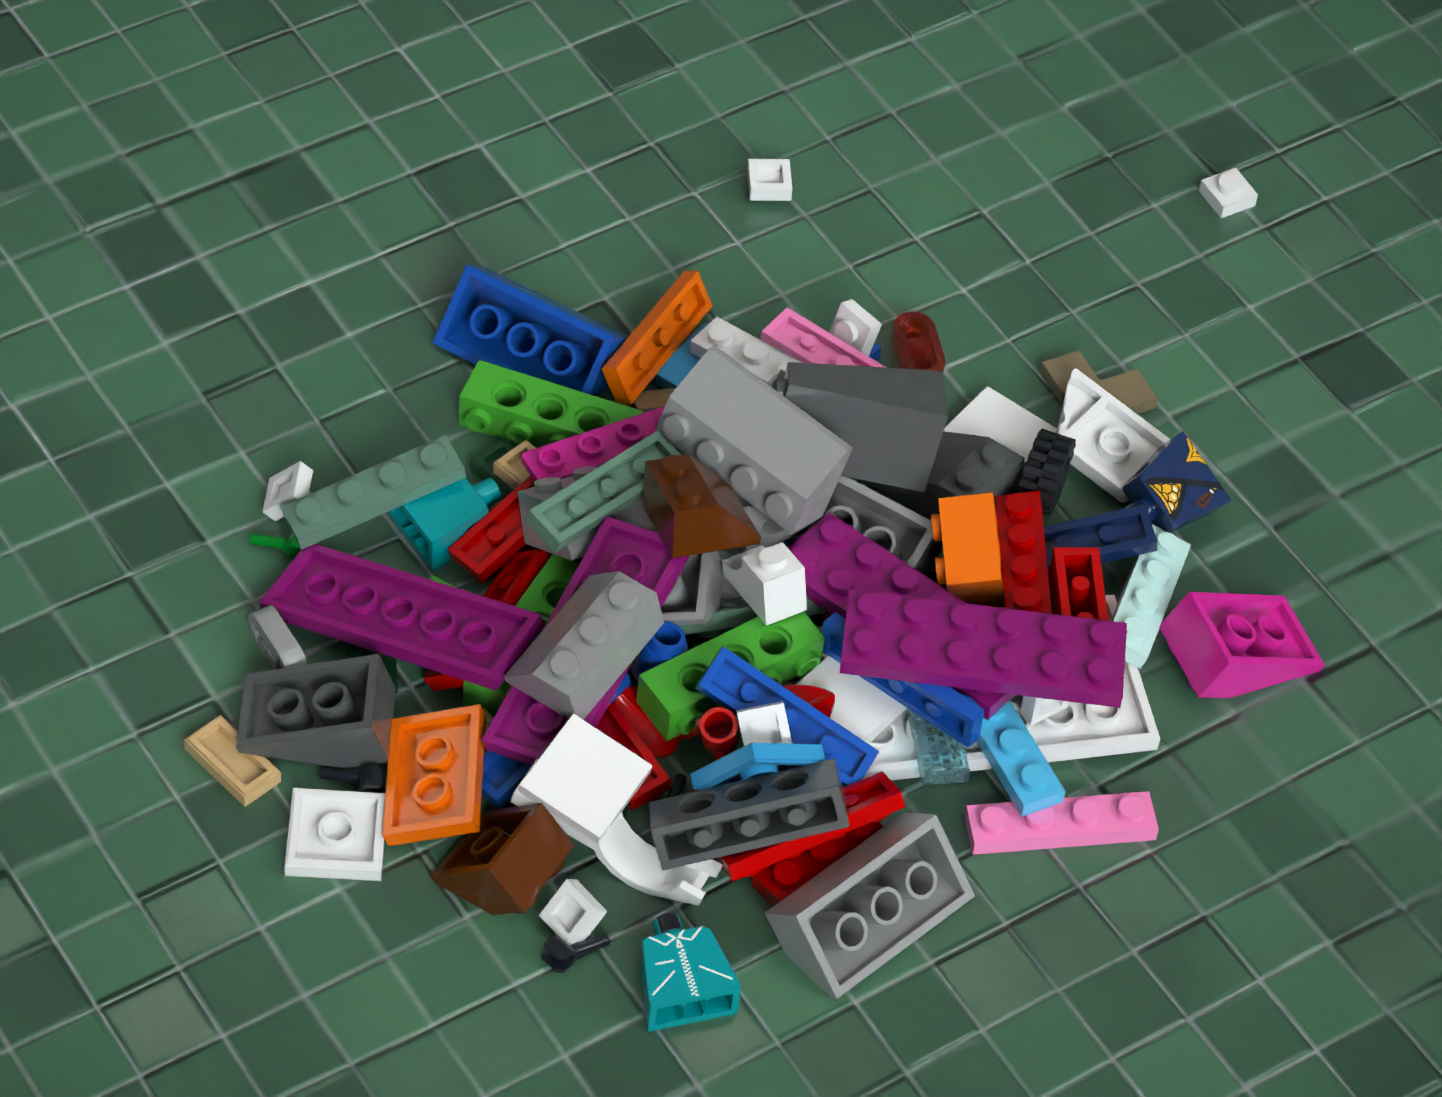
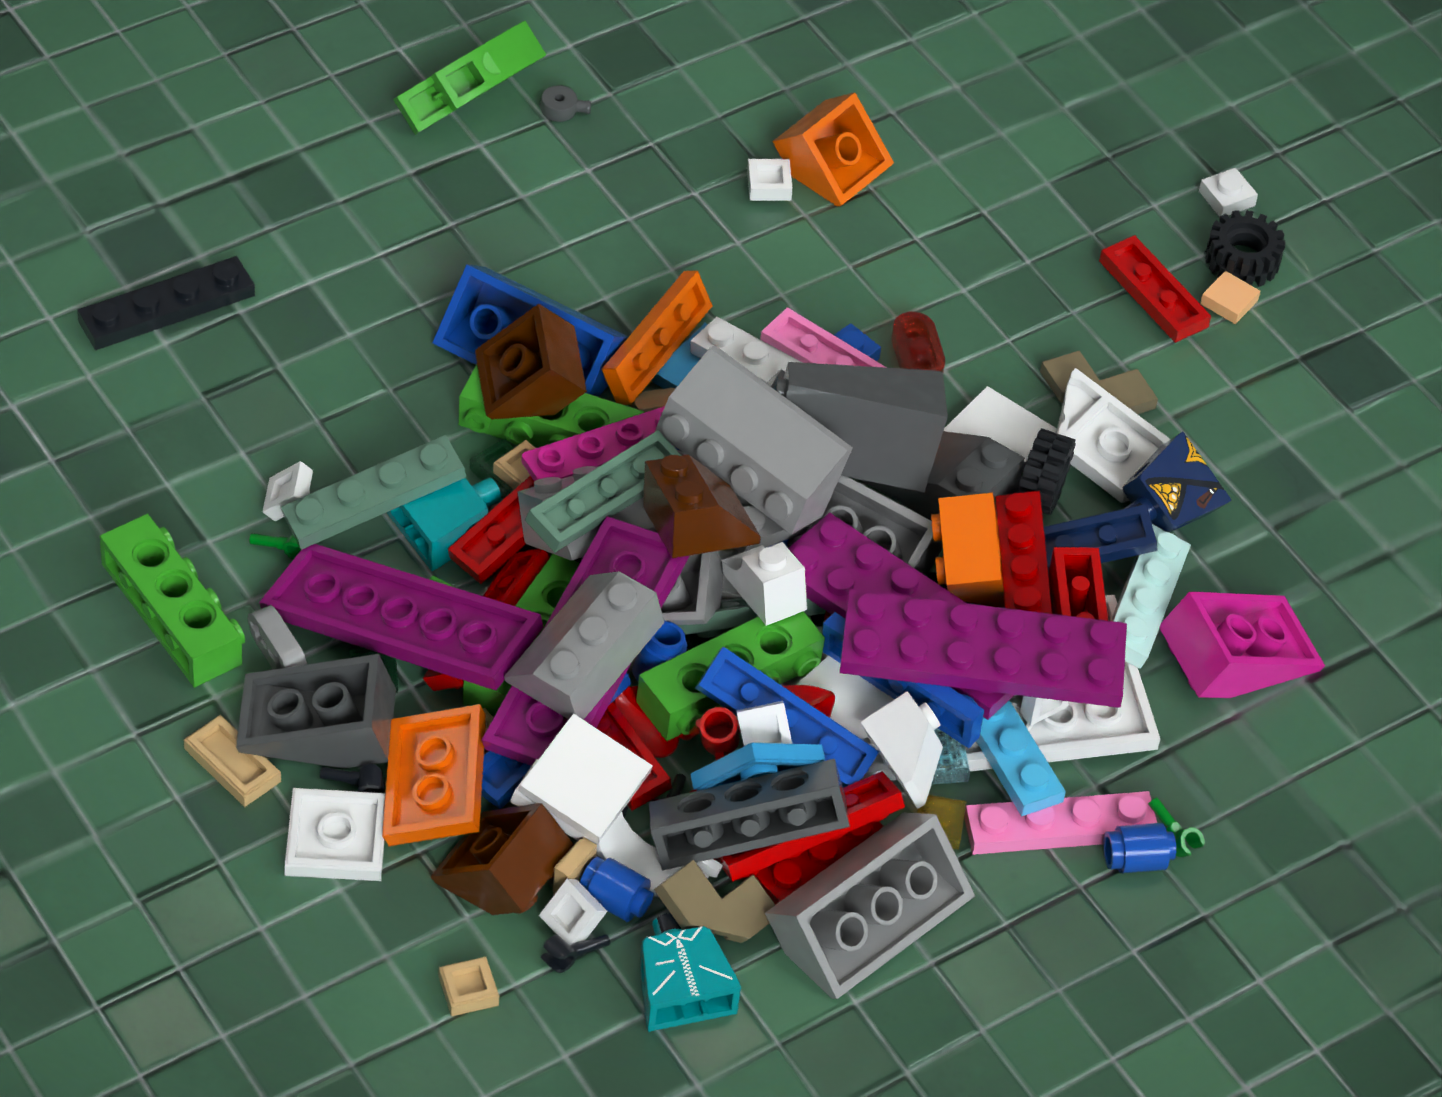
white plate [829,299,882,356] -> none
none -> black plate [77,256,255,350]
none -> bright green brick [100,513,245,688]
none -> bright green slope [393,20,546,135]
none -> tan tile [439,957,499,1017]
none -> reddish brown slope [475,304,587,420]
none -> dark grey piece [540,85,591,122]
none -> tan tile [553,837,597,896]
none -> blue brick [580,856,654,922]
none -> dark tan tile [654,860,775,943]
none -> orange slope [772,92,894,206]
none -> white slope [860,691,943,809]
none -> clear yellow plate [917,795,966,850]
none -> red plate [1099,235,1211,343]
none -> blue brick [1103,823,1176,873]
none -> green hand [1148,797,1205,857]
none -> light nougat tile [1200,271,1260,324]
none -> black tyre [1205,210,1286,287]

